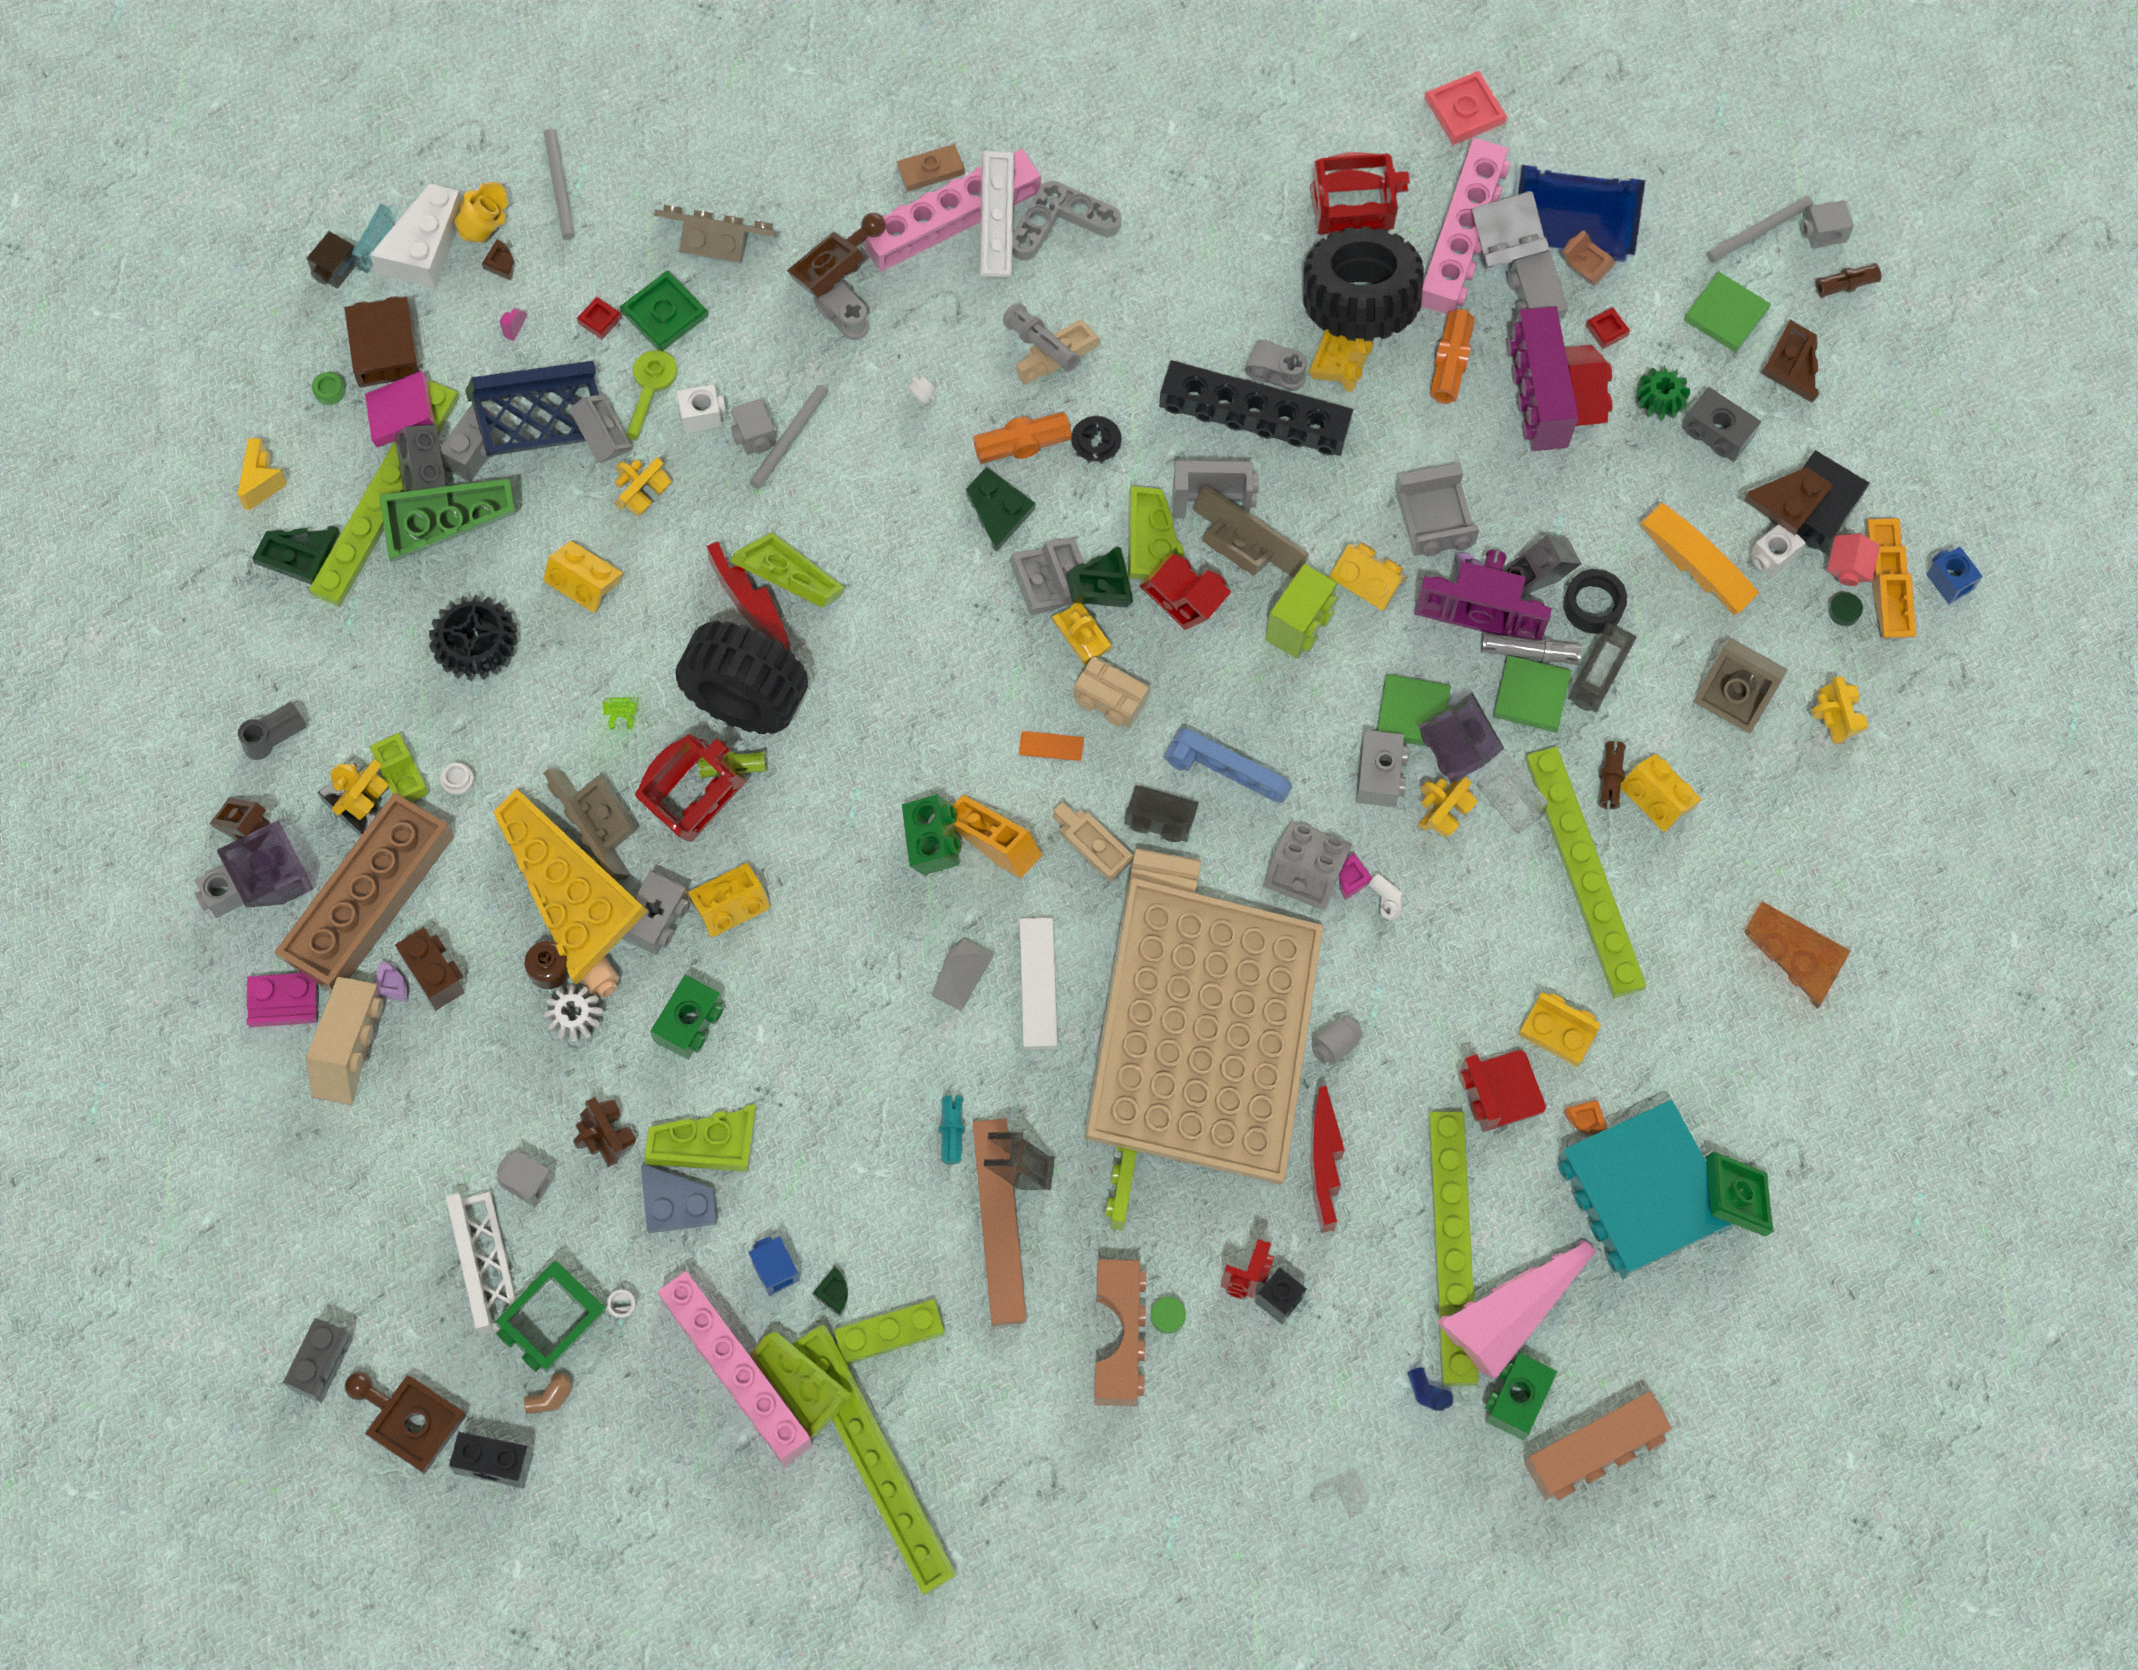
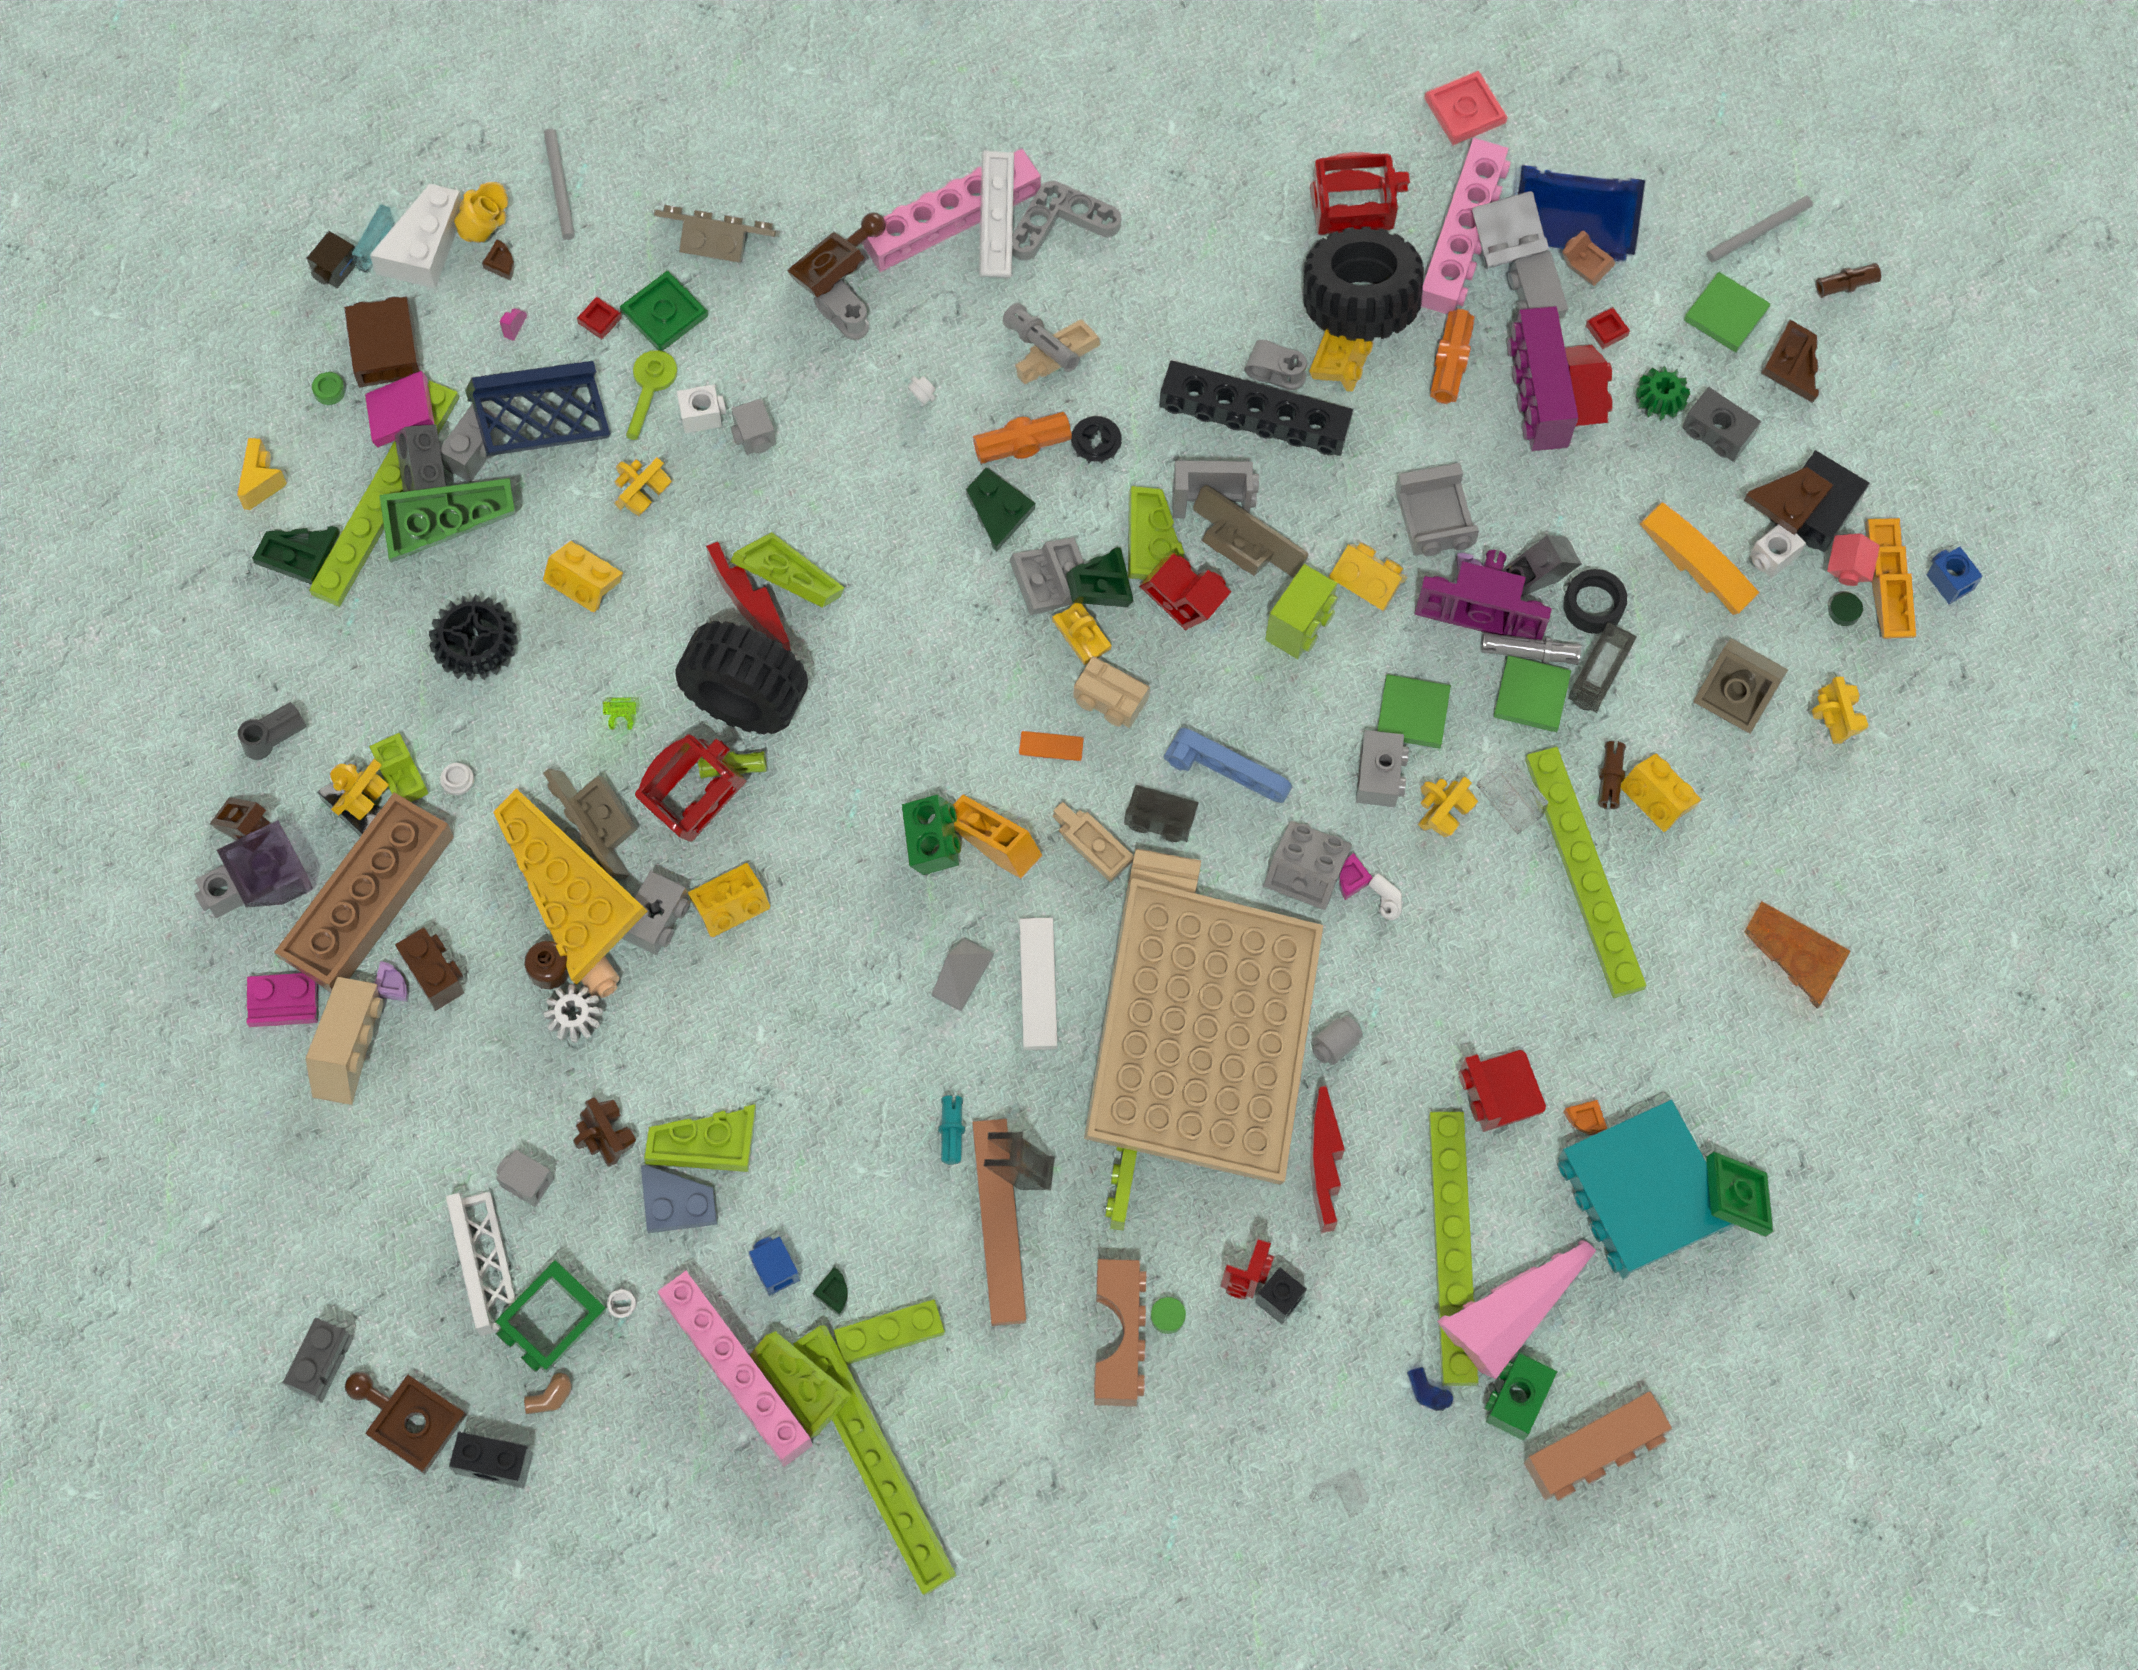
light grey slope [570,394,633,463] -> none
green brick [650,974,724,1060] -> none
light grey bar [749,384,828,489] -> none
medium nougat plate [897,144,965,192] -> none
clear purple slope [1418,692,1505,783] -> none
yellow bracket [1518,992,1601,1067] -> none
light grey brick [1801,200,1854,249] -> none

